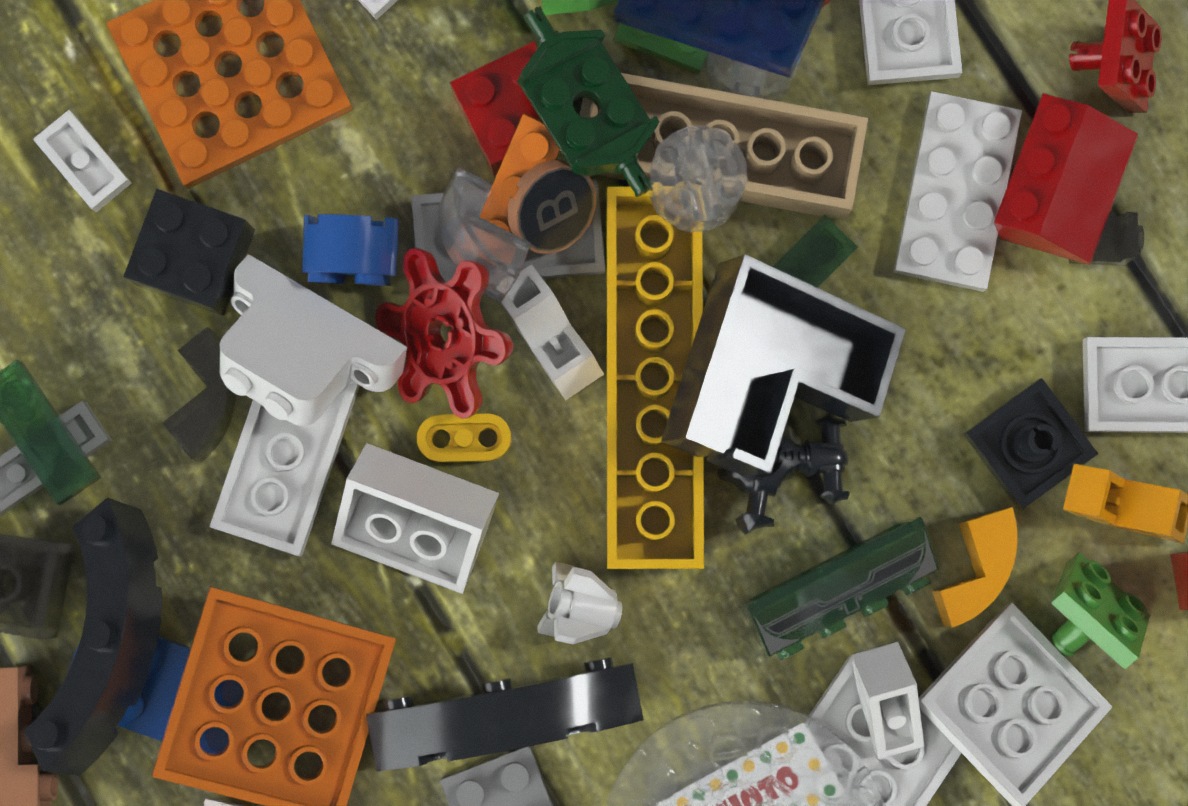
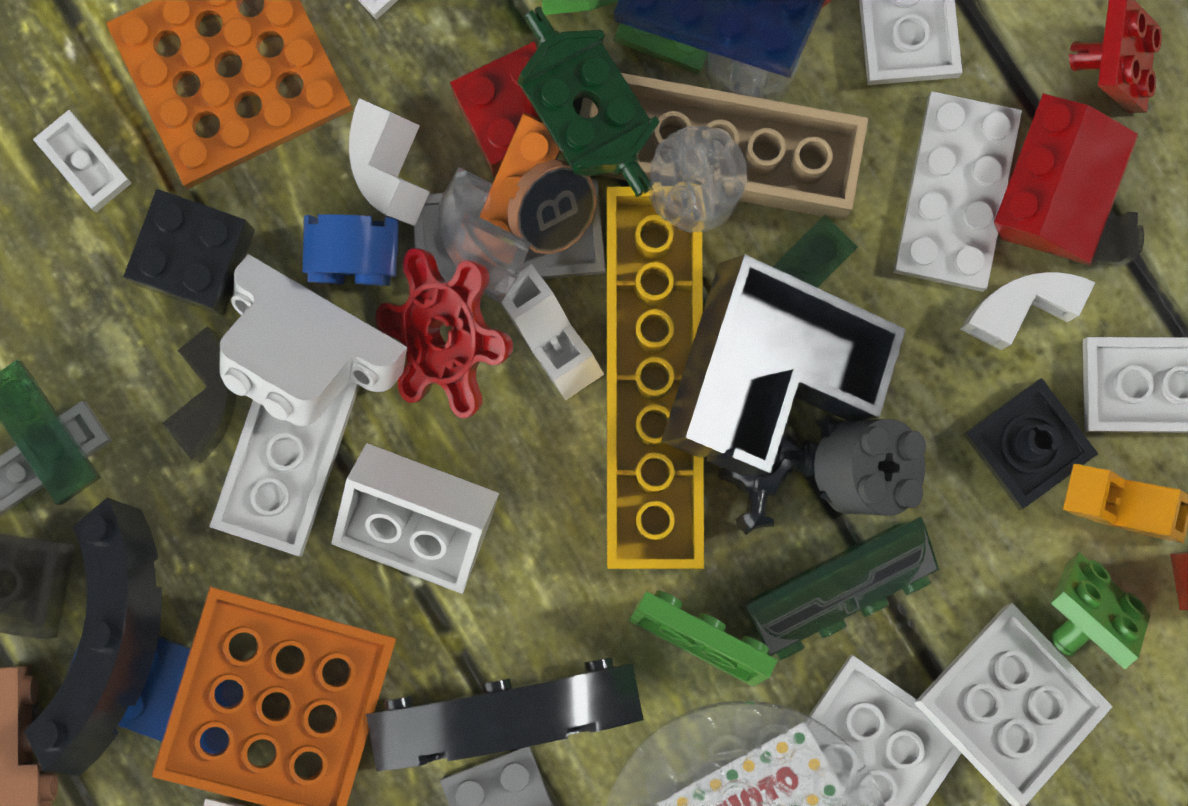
yellow plate [417,413,512,463] -> none
white brick [537,561,622,644] -> none
white slope [851,642,924,759] -> none
light orange brick [932,507,1017,628] -> none
none -> white brick [349,98,430,226]
none -> bright green plate [628,590,778,687]
none -> dark grey brick [814,419,926,516]
none -> white brick [960,272,1095,350]

